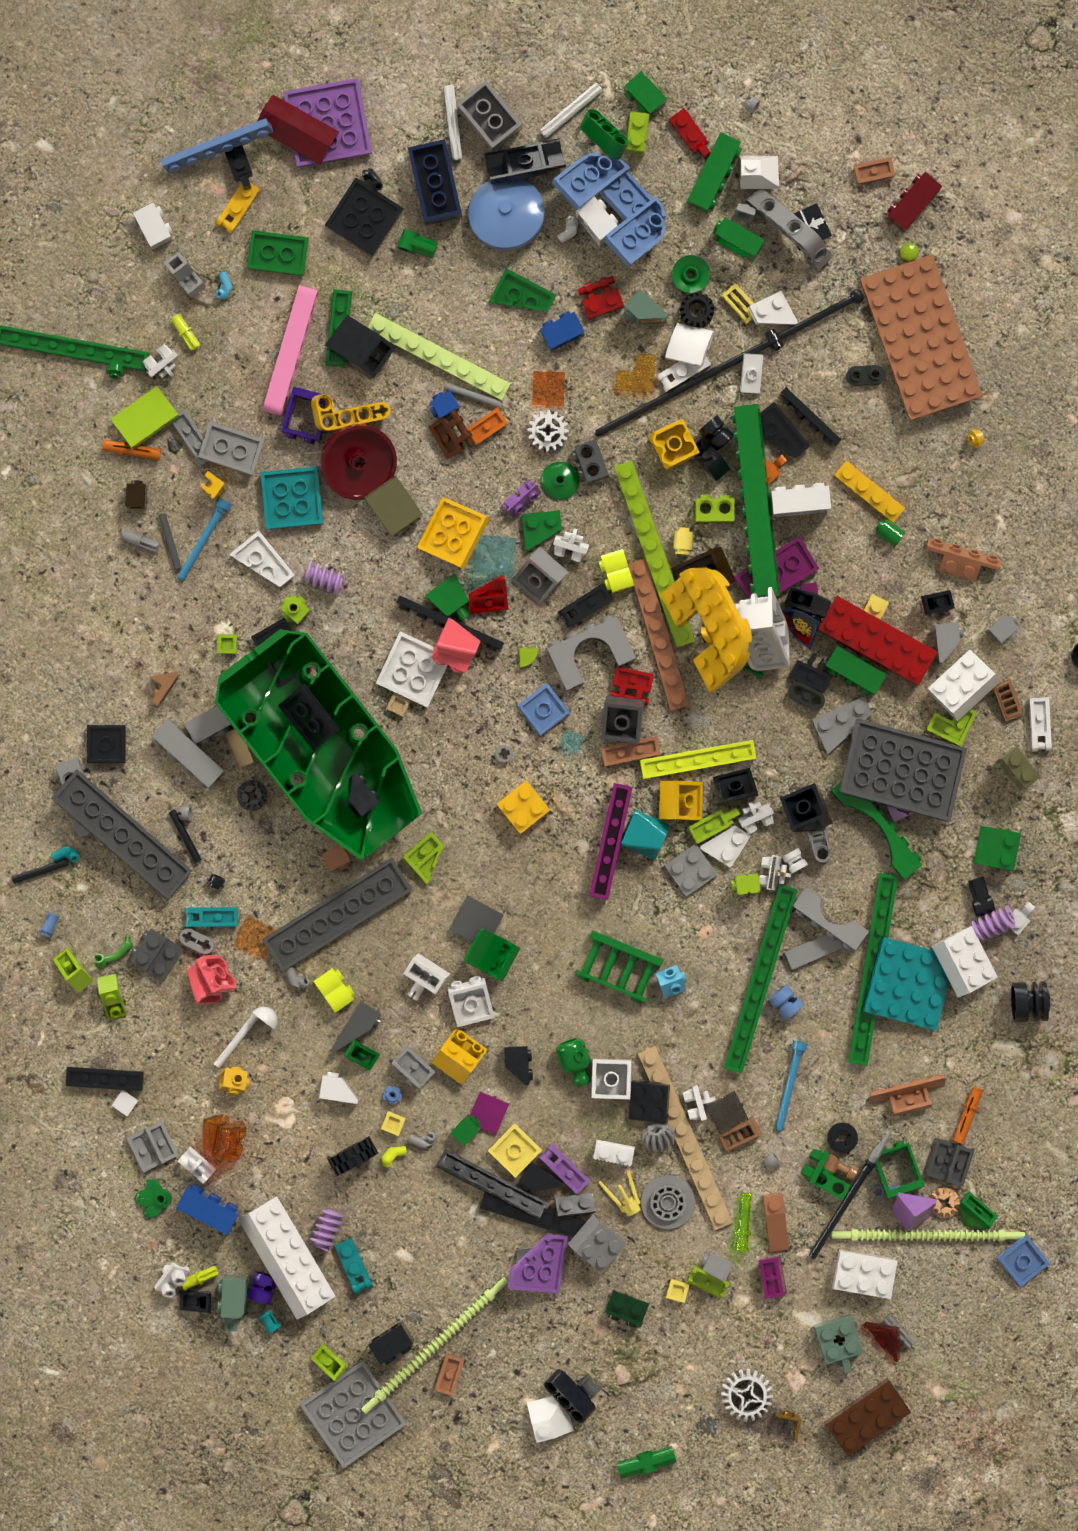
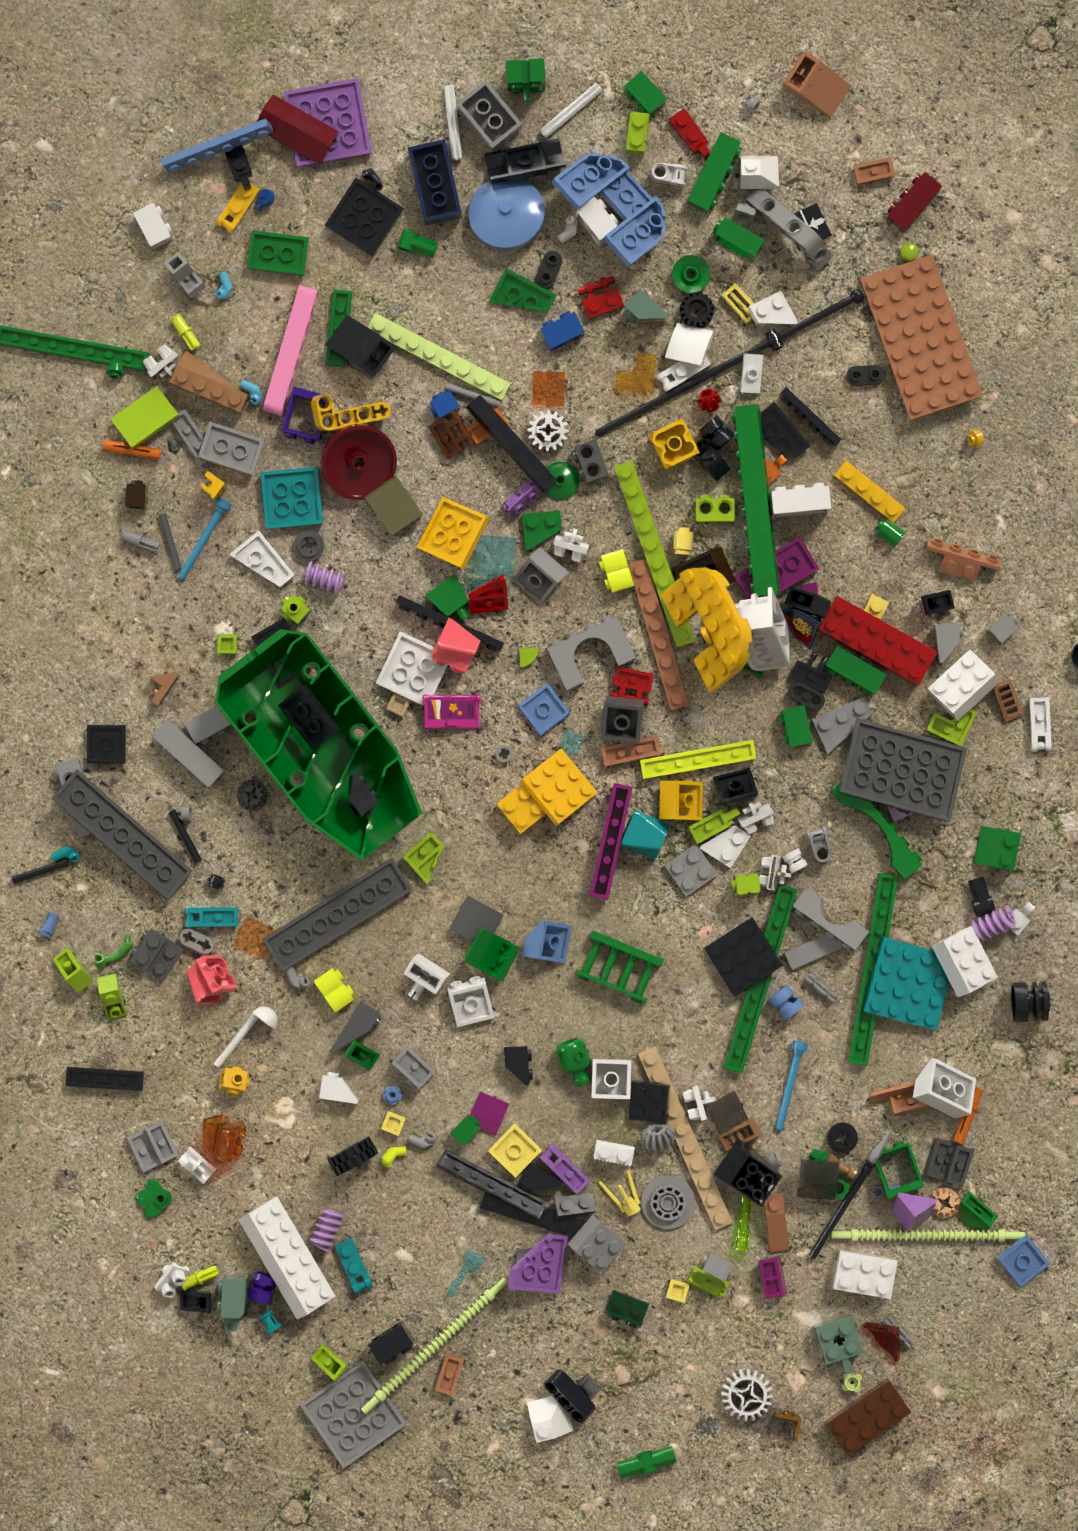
white tile [112,1090,139,1116] -> none
blue brick [176,1184,241,1235] -> none
tan tile [225,729,257,769] -> none
nougat brick [322,845,353,872] -> none
yellow slope [431,1027,488,1085] -> none
black plate [558,583,613,628] -> none
green beam [580,109,629,159] -> none
medium azure brick [656,965,687,998] -> none
black slope [780,783,833,832] -> none
olive brick [997,747,1041,790] -> none
none -> medium nougat wedge [170,350,250,415]
none -> medium azure arm [240,379,262,405]
none -> blue piece [255,189,275,211]
none -> dark grey gear [294,530,324,561]
none -> door [422,694,481,729]
none -> clear light blue brick [447,1249,486,1297]
none -> black tile [466,395,557,493]
none -> green brick [506,58,546,102]
none -> yellow plate [520,748,598,826]
none -> medium blue slope [522,920,572,963]
none -> pearl dark grey plate [536,251,562,289]
none -> white piece [650,163,688,187]
none -> red gear [697,389,722,413]
none -> black plate [704,917,783,997]
none -> black slope [714,1138,783,1207]
none -> green brick [779,705,813,748]
none -> nougat slope [782,51,851,118]
none -> clear smoke slope [796,1158,840,1200]
none -> light grey axle [804,973,838,1003]
none -> yellowish green plate [842,1373,862,1393]
none -> white slope [913,1058,976,1119]

